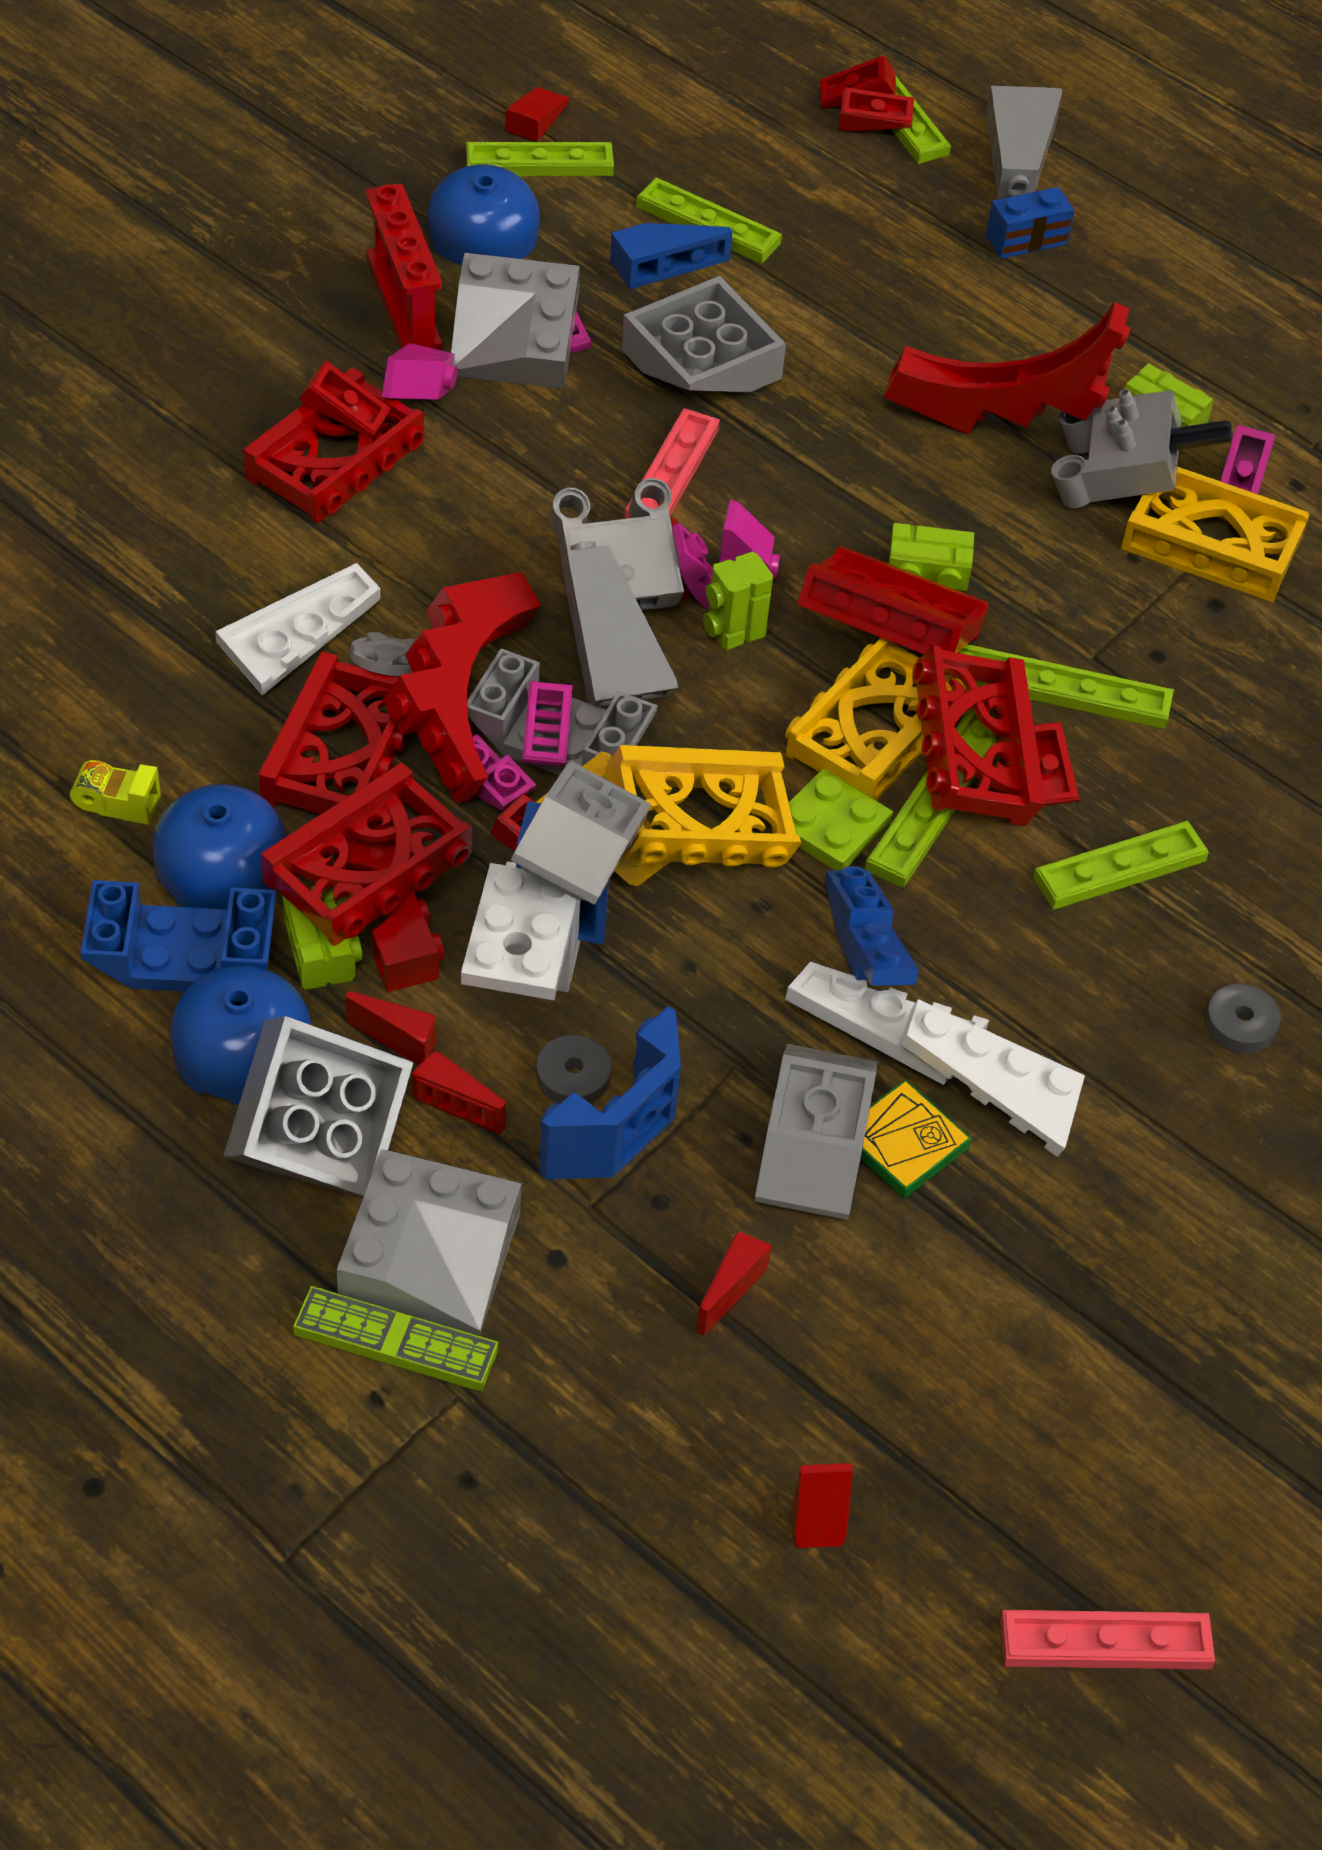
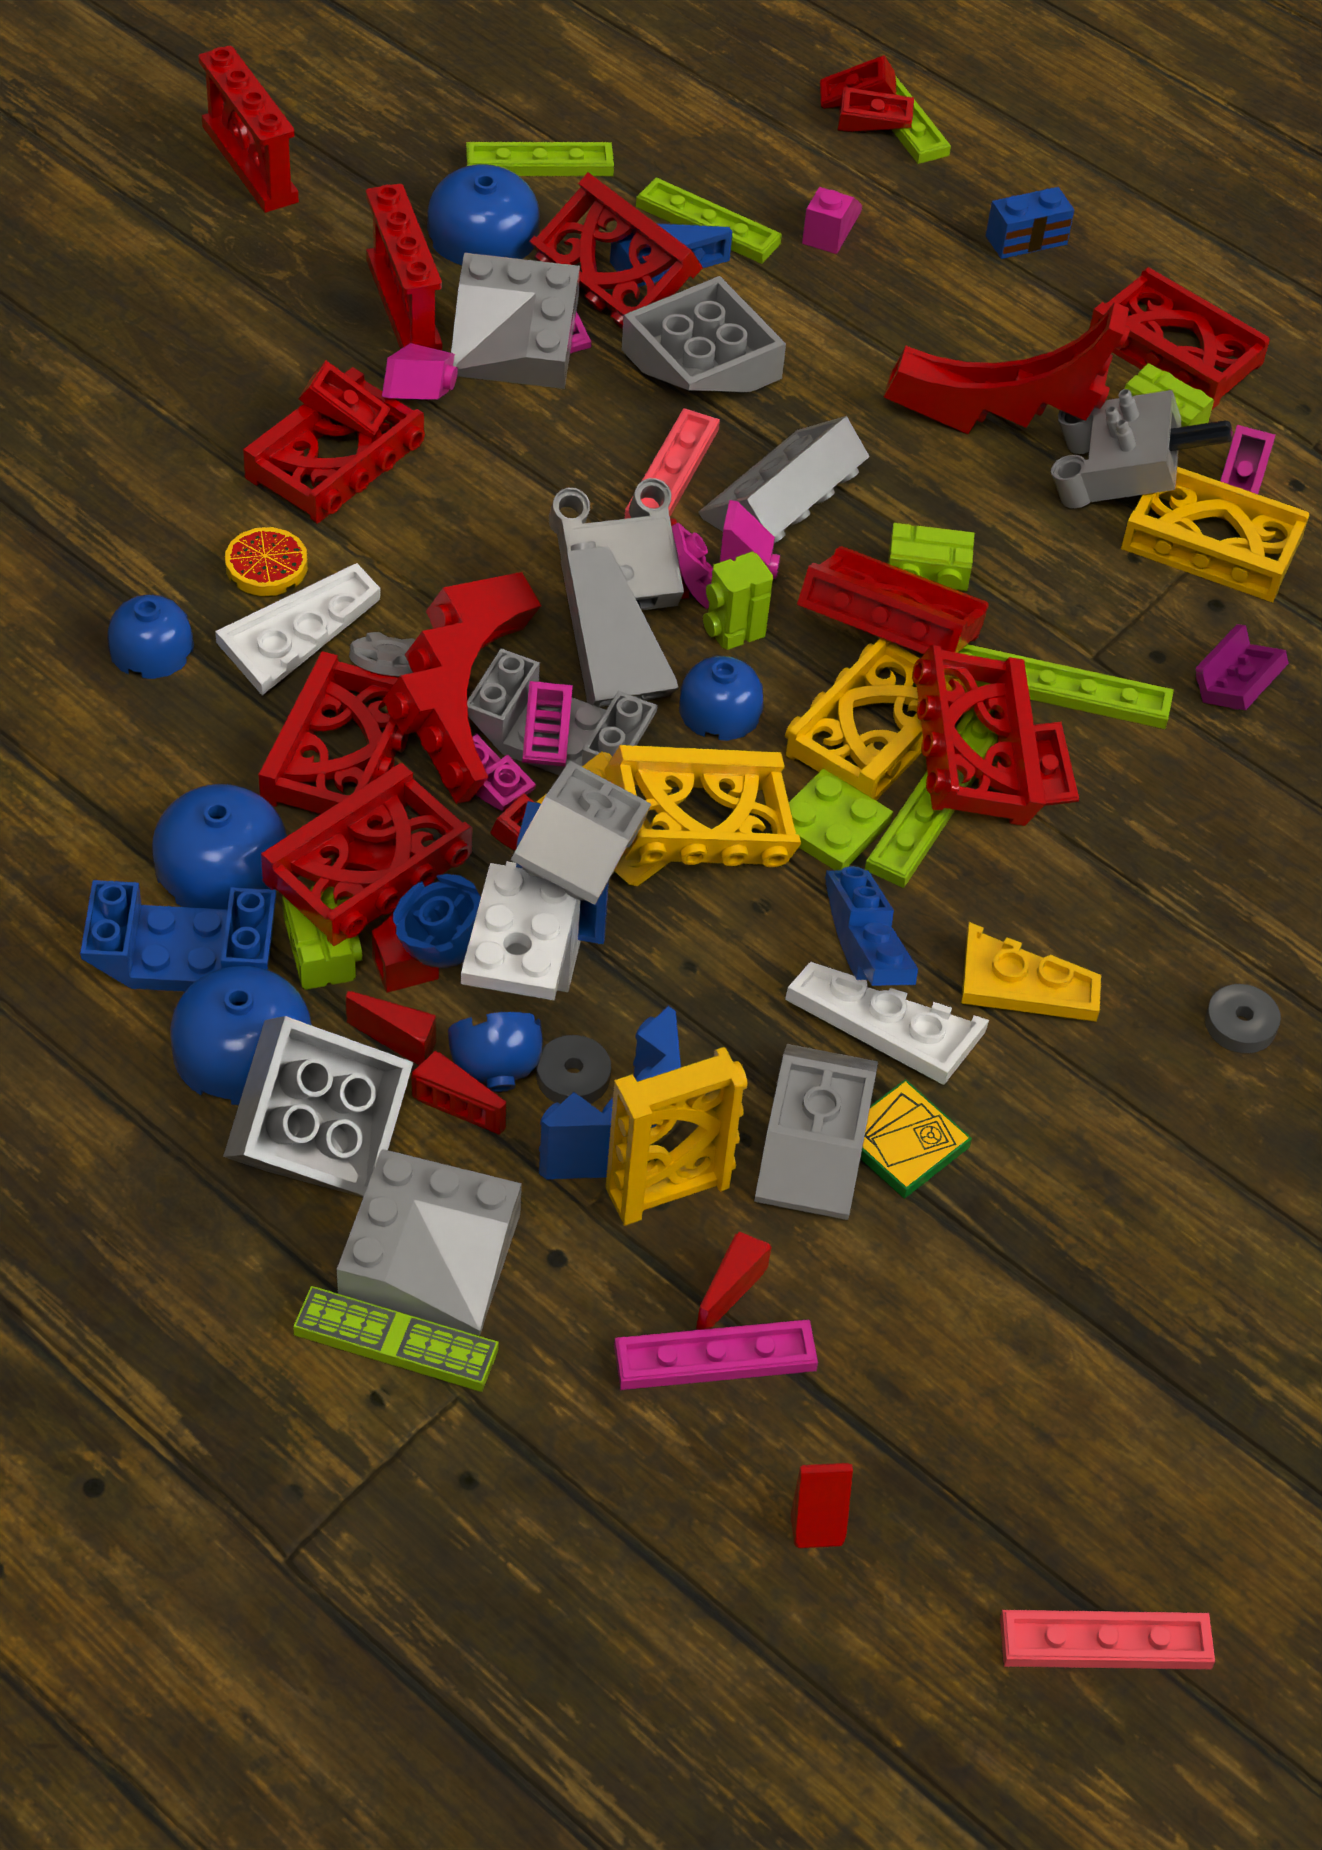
neon yellow leg [70,760,161,825] -> none
red slope [505,87,570,142] -> none
white wing [900,999,1085,1157] -> none
light grey slope [986,86,1062,198] -> none
lime tile [1033,821,1209,910] -> none
none -> blue cylinder [107,594,194,679]
none -> red fence [199,46,299,213]
none -> tile [225,527,308,596]
none -> blue cylinder [393,874,481,968]
none -> blue cylinder [448,1012,543,1092]
none -> red fence [529,172,703,329]
none -> yellow fence [606,1047,747,1226]
none -> dark pink tile [614,1320,818,1390]
none -> blue cylinder [679,656,763,741]
none -> light grey slope [698,416,870,543]
none -> dark pink slope [802,187,862,254]
none -> yellow wing [961,922,1101,1022]
none -> red fence [1089,267,1270,410]
none -> magenta bracket [1196,624,1289,710]

